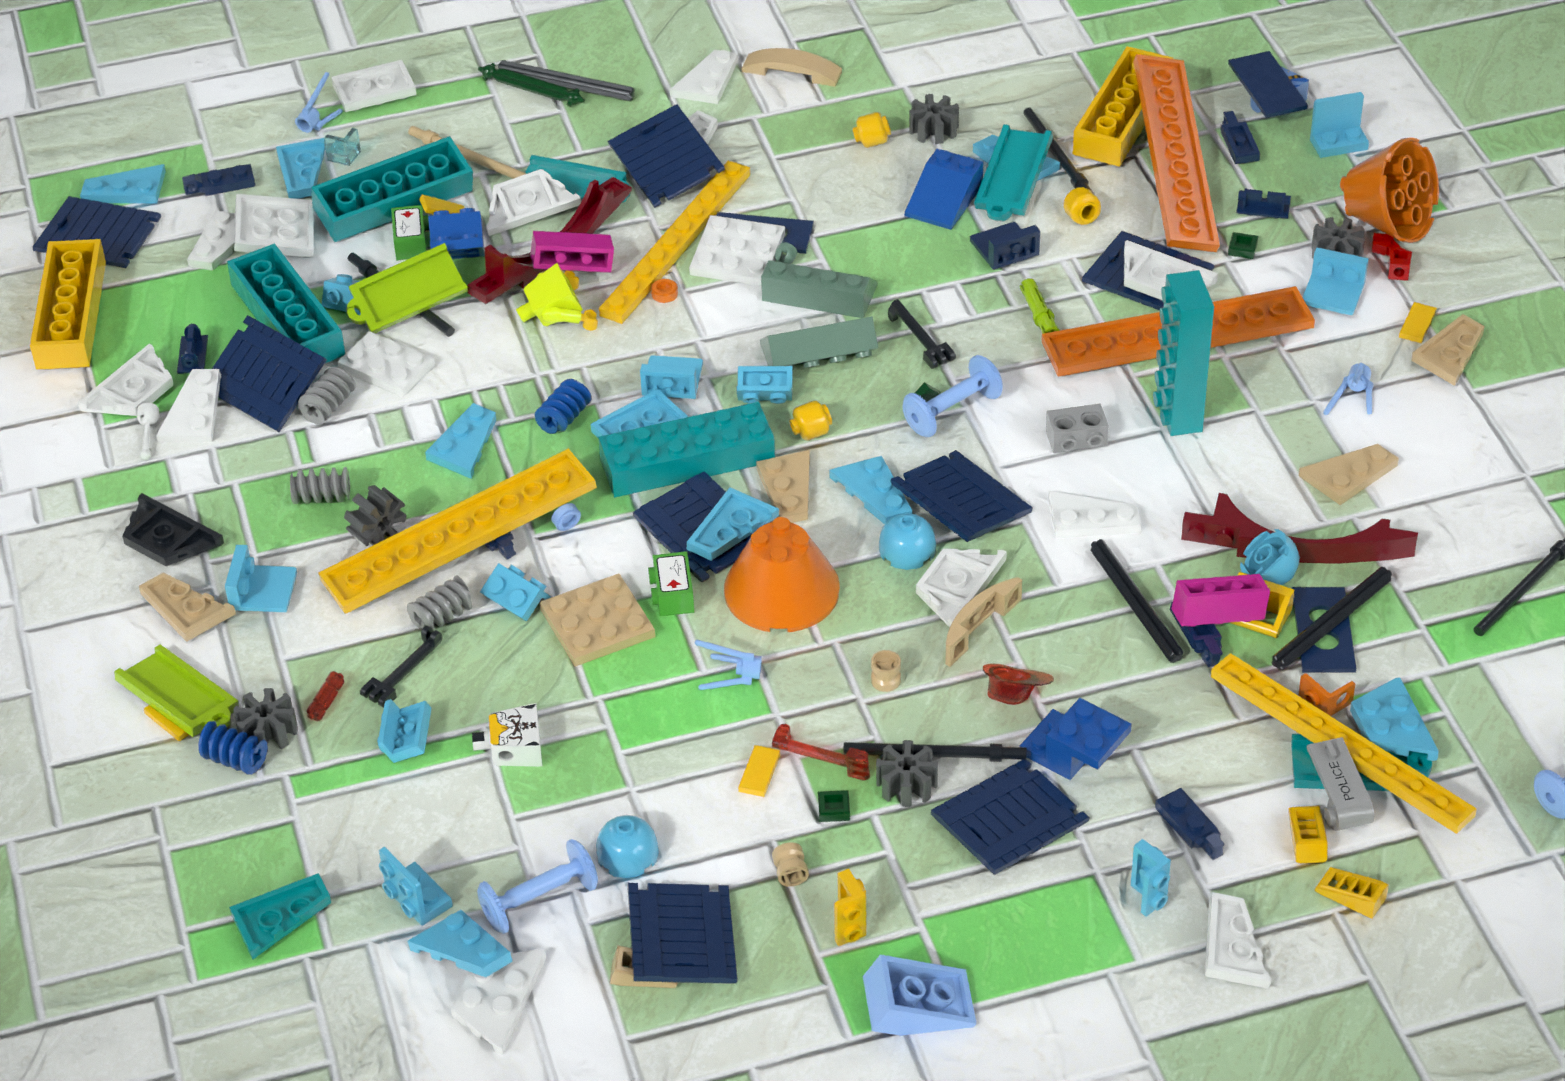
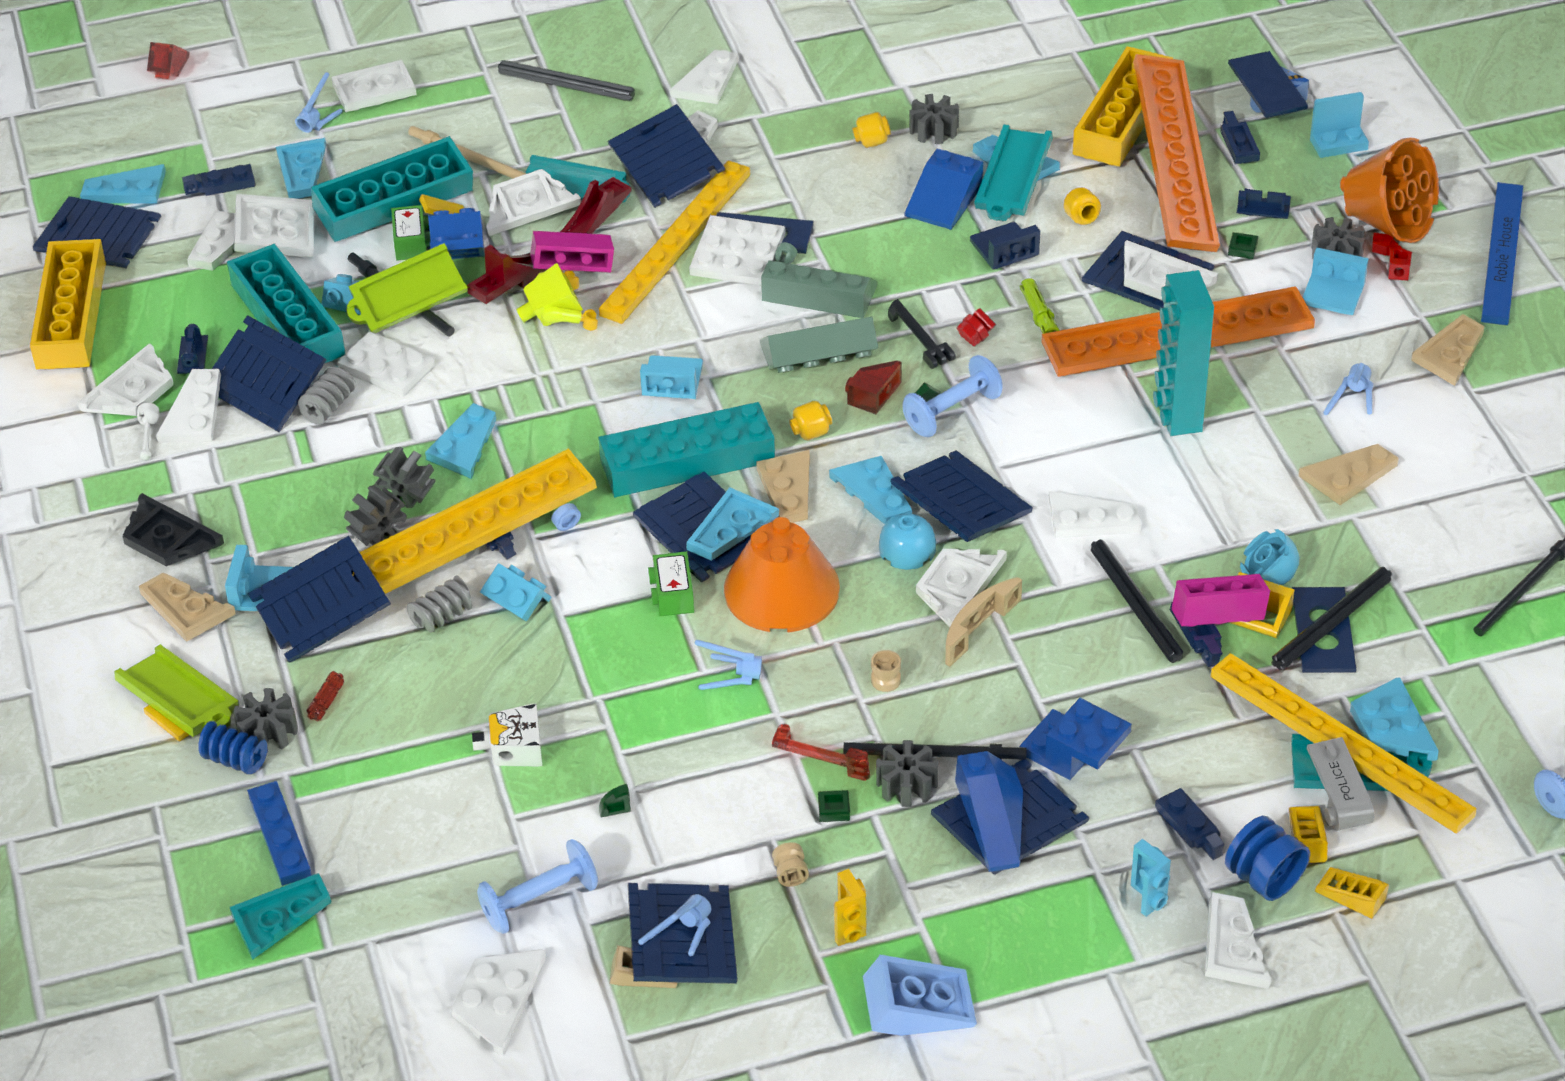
light grey piece [290,467,350,504] -> none
clear light blue panel [324,128,361,166] -> none
black hinge [360,625,443,708] -> none
medium azure bracket [377,699,432,763] -> none
medium azure bracket [379,847,453,926] -> none
medium azure wing [407,910,513,978] -> none
dark green wheel [478,63,585,107] -> none
blue piece [535,379,592,434] -> none
tan plate [540,573,655,667] -> none
medium azure wing [591,389,688,438] -> none
medium azure cylinder [596,815,659,878] -> none
orange tile [651,279,678,303] -> none
medium azure bracket [737,366,793,404] -> none
yellow piece [738,745,780,797] -> none
tan slope [742,48,842,87] -> none
clear red piece [983,663,1054,705] -> none
black bar [1023,107,1095,195] -> none
light grey brick [1046,403,1109,453] -> none
dark red slope [1181,493,1418,564] -> none
orange bracket [1298,673,1356,716] -> none
yellow piece [1399,302,1437,343] -> none
none -> clear red slope [147,42,190,80]
none -> blue plate [247,781,312,886]
none -> dark blue door [248,535,391,663]
none -> dark grey gear [373,447,435,508]
none -> dark green tile [599,784,631,818]
none -> light blue plant [638,894,711,956]
none -> clear red slope [845,360,902,415]
none -> blue wedge [955,751,1023,872]
none -> red piece [956,308,996,347]
none -> blue wheel [1224,815,1310,901]
none -> blue tile [1481,182,1524,325]

